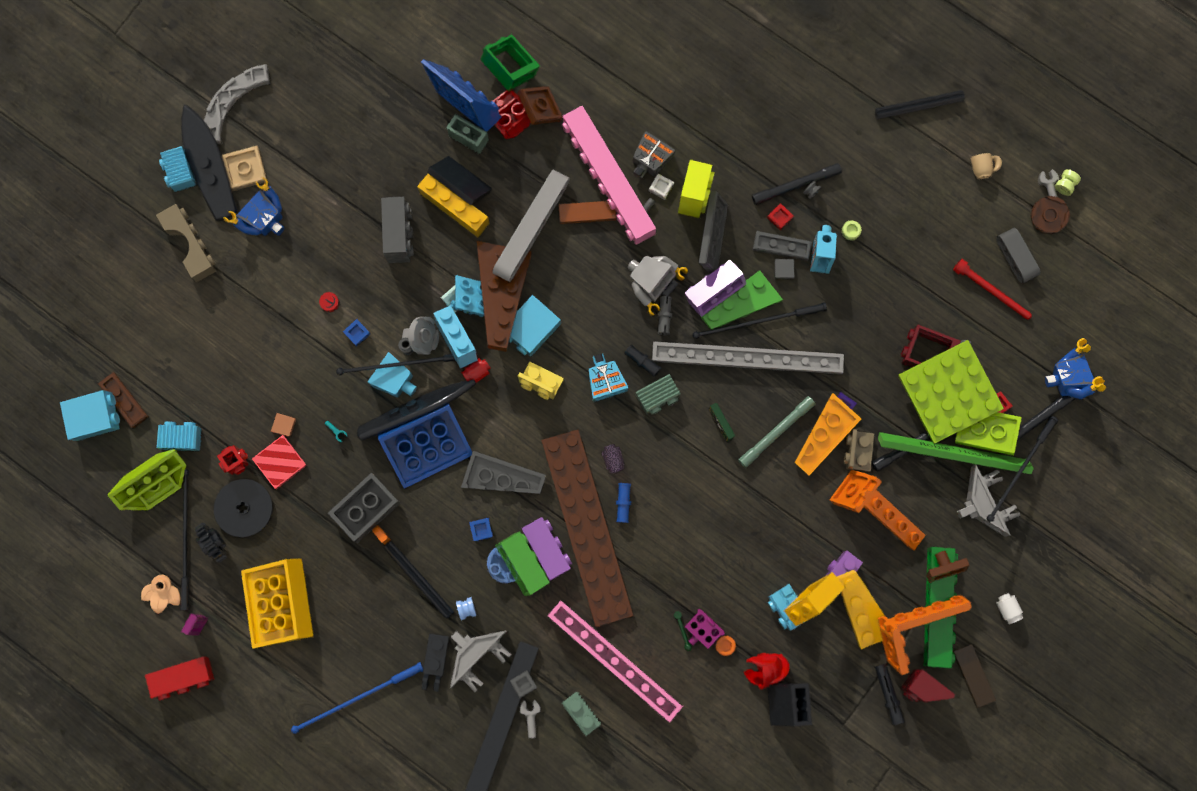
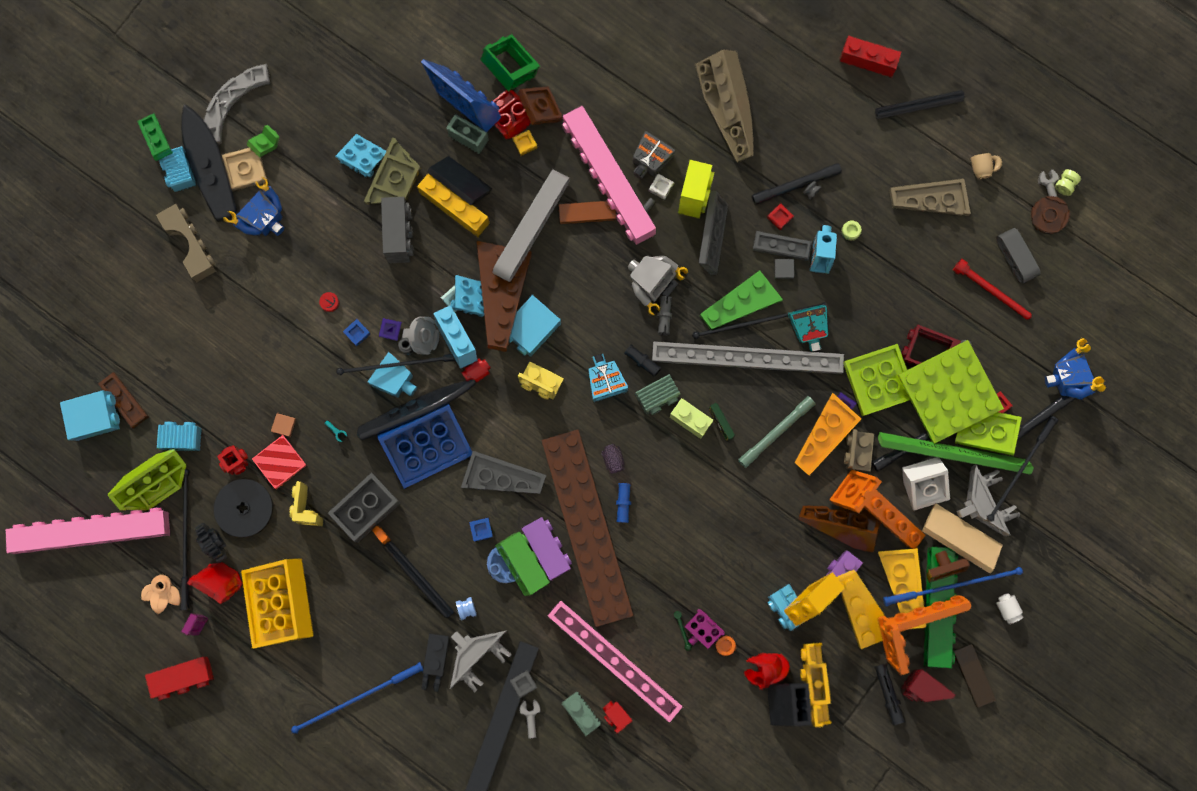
brick [685,260,747,317] -> none
none -> bright pink brick [6,508,170,554]
none -> green tile [137,113,173,161]
none -> red slope [187,562,243,604]
none -> bright green bracket [247,125,279,158]
none -> light yellow bracket [290,481,324,526]
none -> medium azure hinge [336,134,386,178]
none -> olive wing [364,138,421,205]
none -> dark purple tile [379,318,402,341]
none -> yellow tile [513,130,537,156]
none -> red brick [602,701,632,733]
none -> yellowish green brick [669,398,713,439]
none -> dark tan wedge [695,49,753,162]
none -> torso [788,305,828,351]
none -> reddish brown wedge [798,506,881,553]
none -> yellow bracket [800,643,831,727]
none -> red brick [840,36,901,77]
none -> lime plate [843,344,910,416]
none -> yellow wing [878,548,926,629]
none -> blue piece [883,567,1023,607]
none -> dark tan wing [889,179,971,216]
none -> white slope [902,457,950,510]
none -> tan tile [922,503,1003,573]

